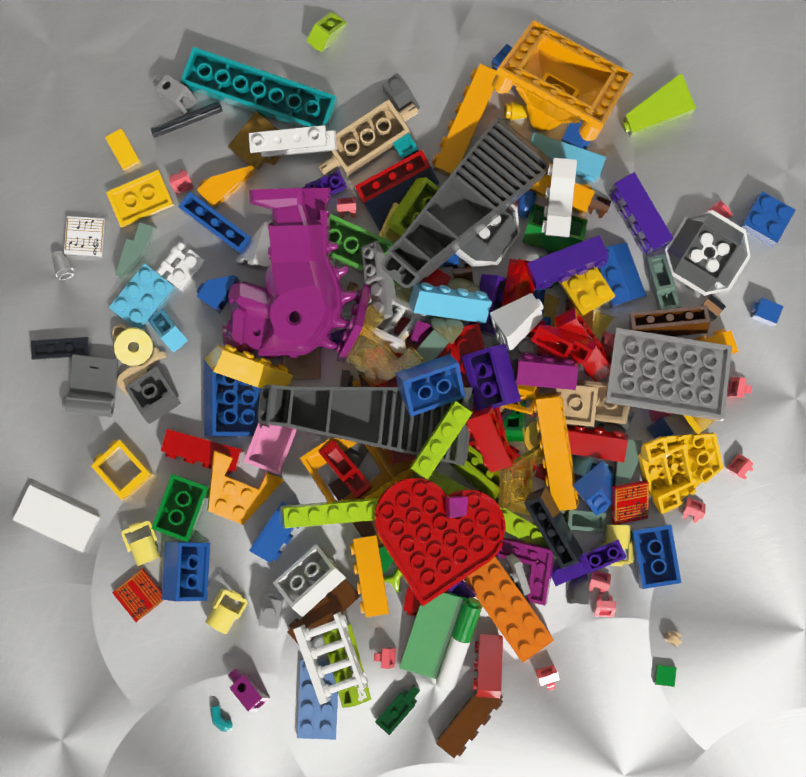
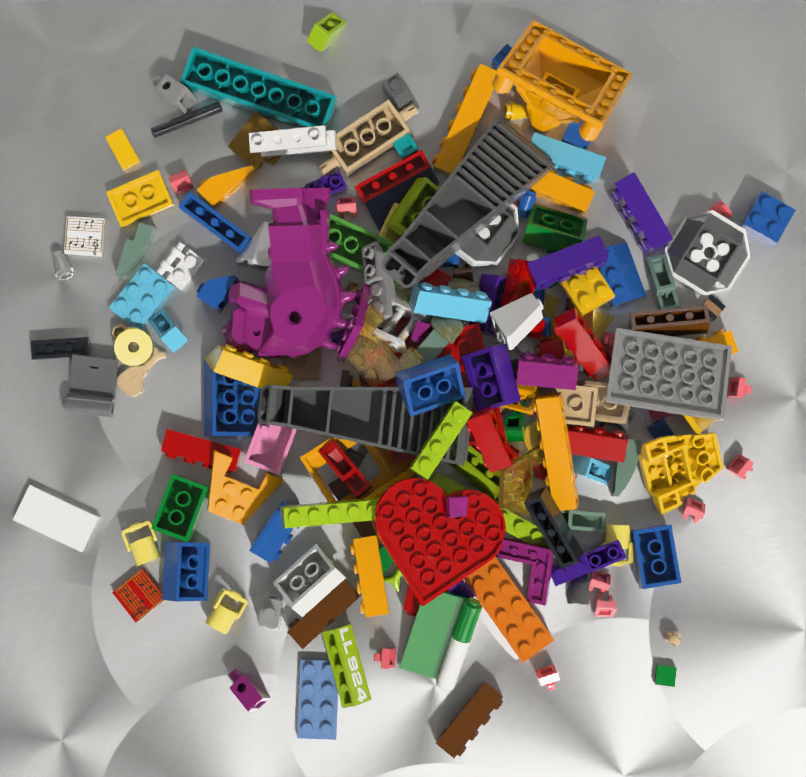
yellow window [91,440,153,500] -> none
dark grey slope [124,367,181,424] -> none
teal arm [211,706,233,732] -> none
white fence [293,612,368,705] -> none
dark green hinge [375,684,420,735] -> none
red brick [473,634,503,698] -> none
light grey plate [506,554,530,596] -> none
red slope [531,324,597,365] -> none
white brick [542,158,577,237] -> none
blue slope [572,461,615,516] -> none
reddish brown tile [589,193,611,218] -> none
red tile [612,480,649,525] -> none
lime slope [622,74,696,137] -> none
blue brick [751,298,784,326] -> none

